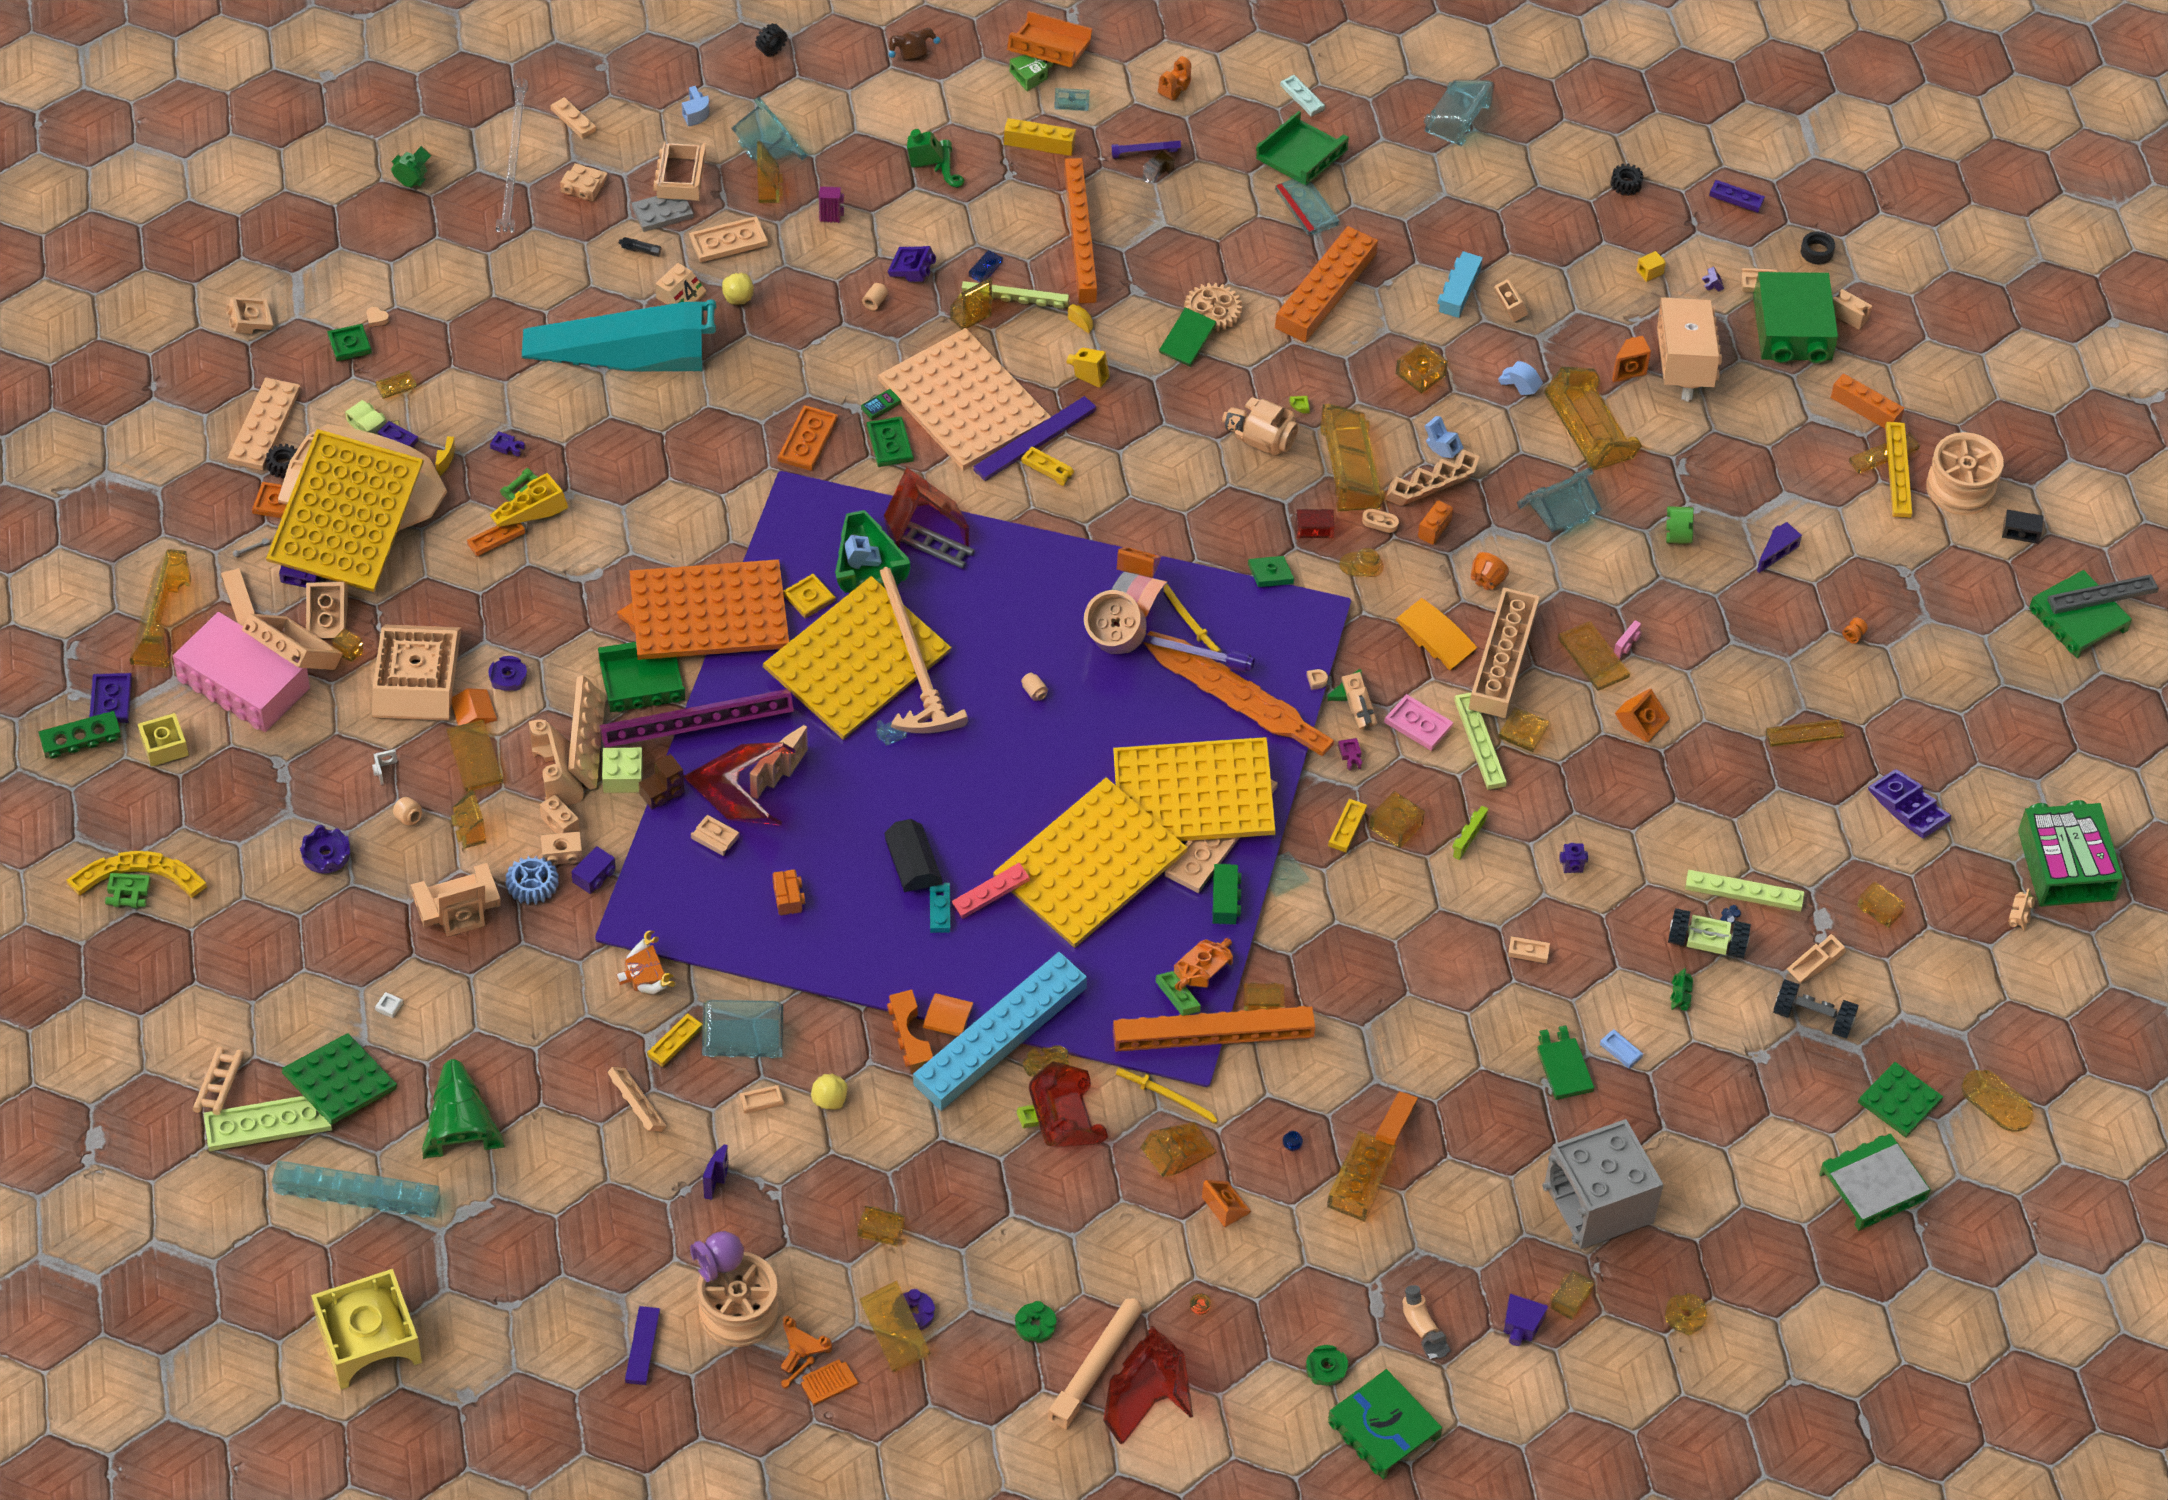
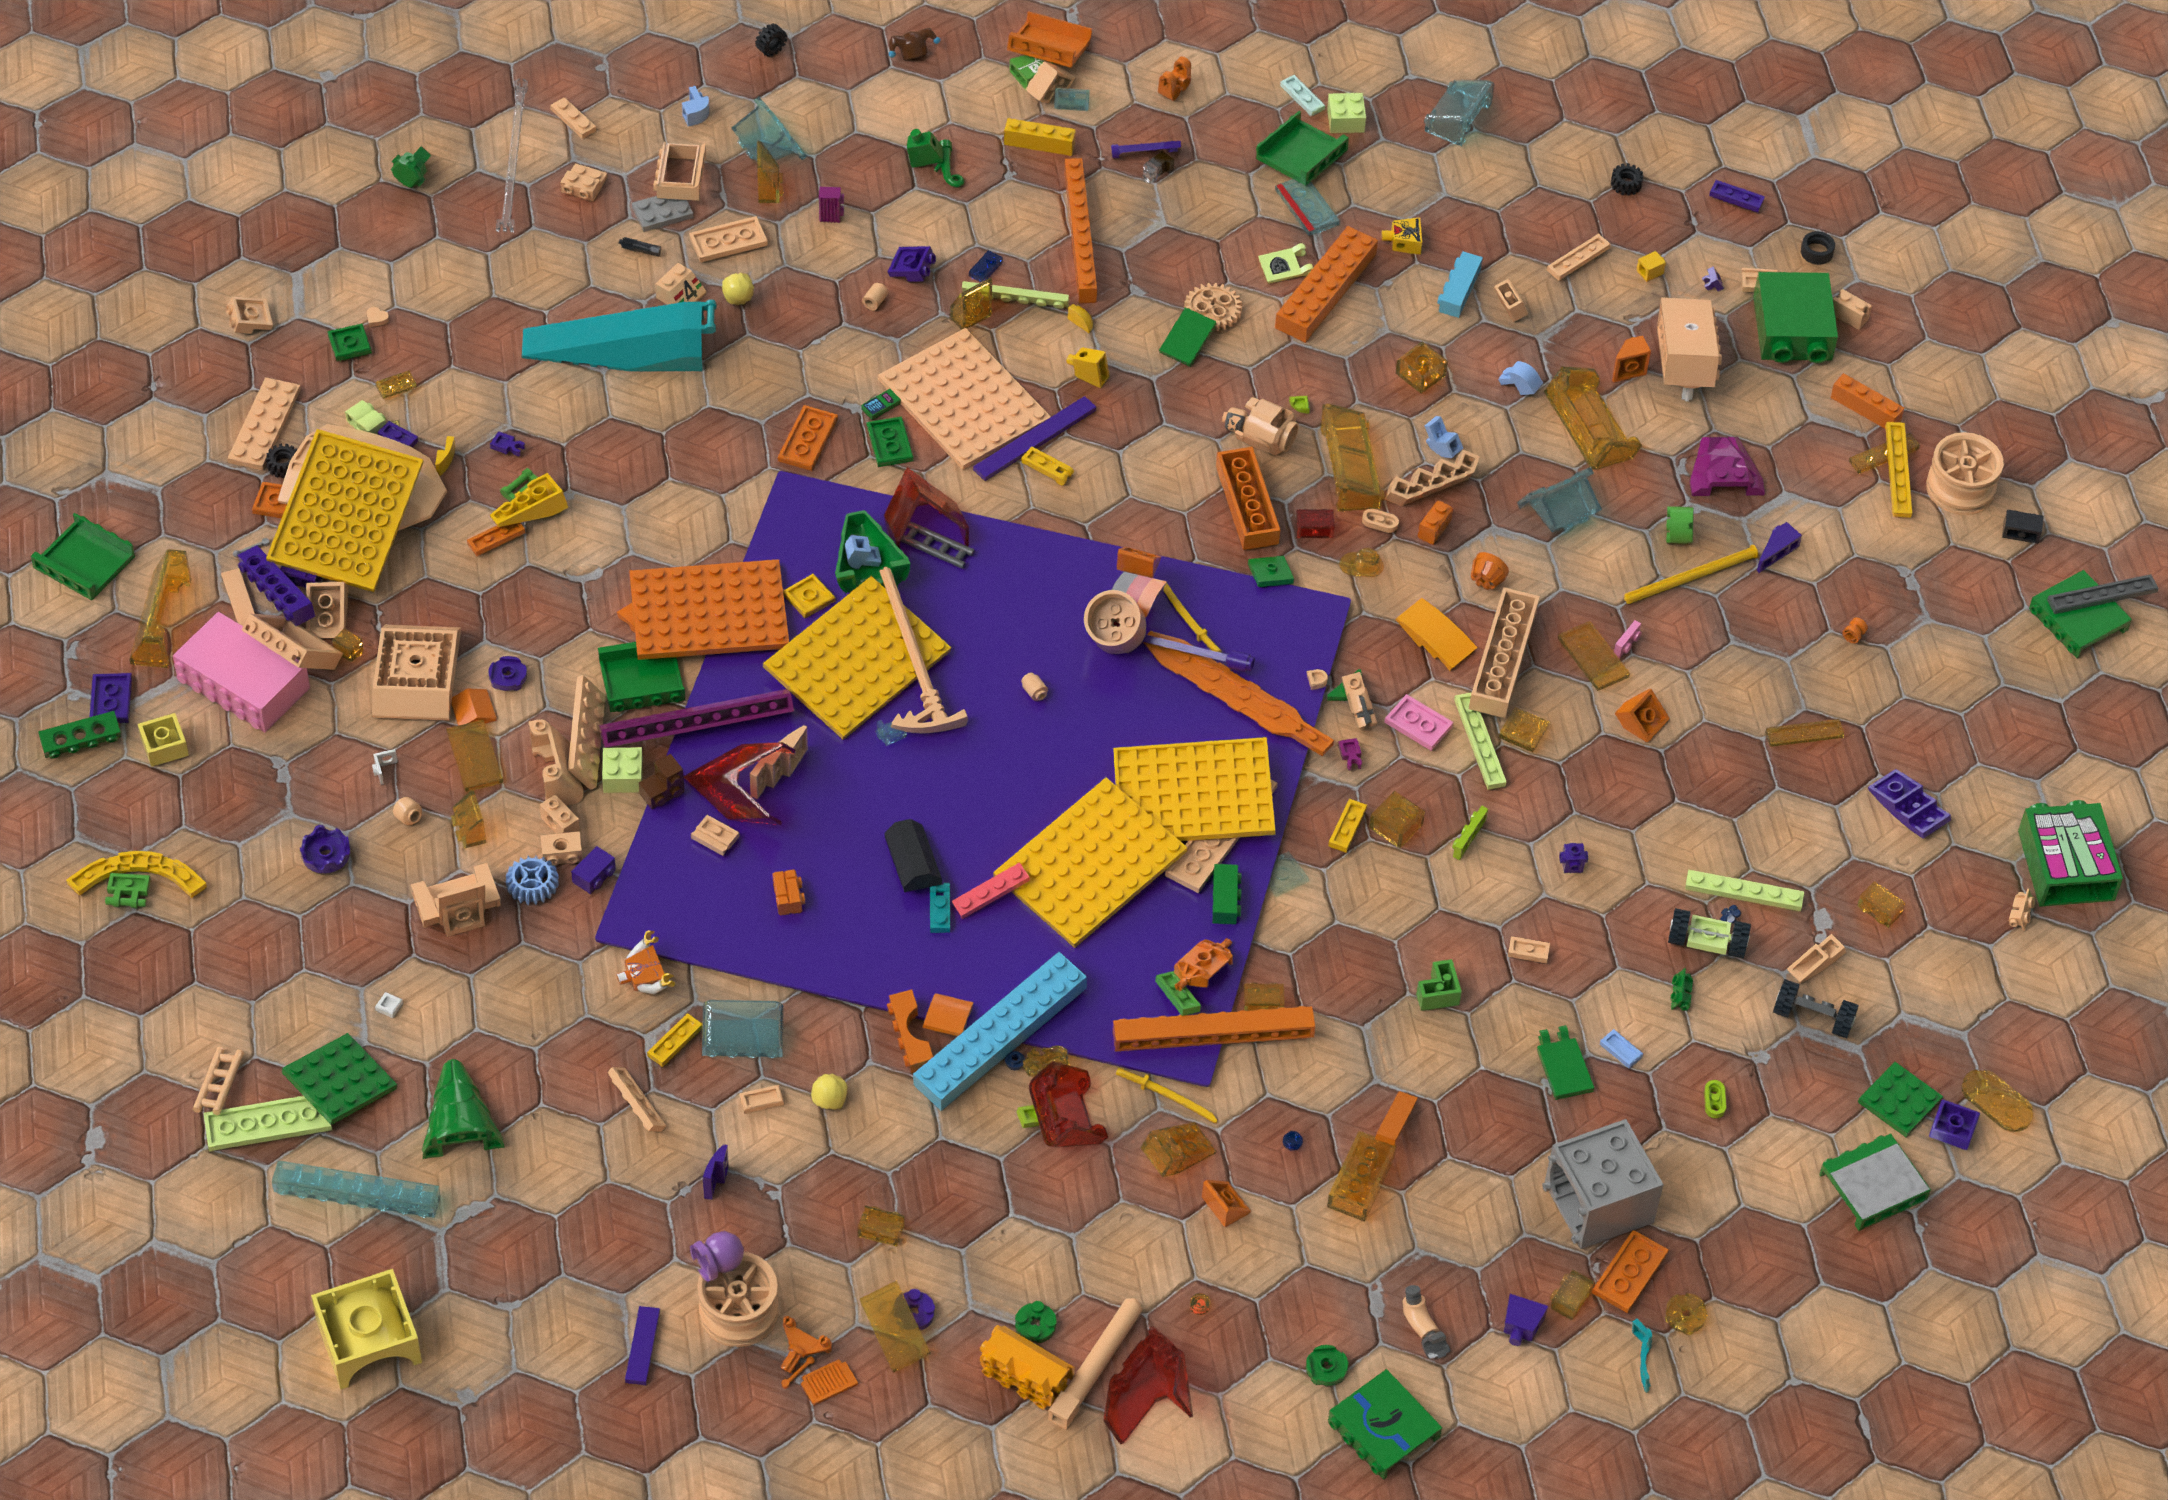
none -> green panel [31,513,135,601]
none -> dark purple brick [238,545,315,626]
none -> light orange brick [979,1325,1074,1410]
none -> dark blue plate [1005,1051,1025,1071]
none -> light nougat brick [1026,61,1075,104]
none -> orange brick [1216,447,1280,550]
none -> yellowish green flag [1258,243,1313,284]
none -> yellowish green brick [1327,93,1366,133]
none -> yellow torso [1381,218,1422,254]
none -> bright green brick [1416,959,1462,1011]
none -> light nougat plate [1547,234,1611,281]
none -> orange plate [1592,1230,1669,1313]
none -> yellow axle [1624,544,1759,604]
none -> teal piece [1632,1318,1652,1393]
none -> magenta wedge [1690,437,1765,496]
none -> lime plate [1704,1080,1726,1118]
none -> dark purple brick [1929,1099,1980,1150]

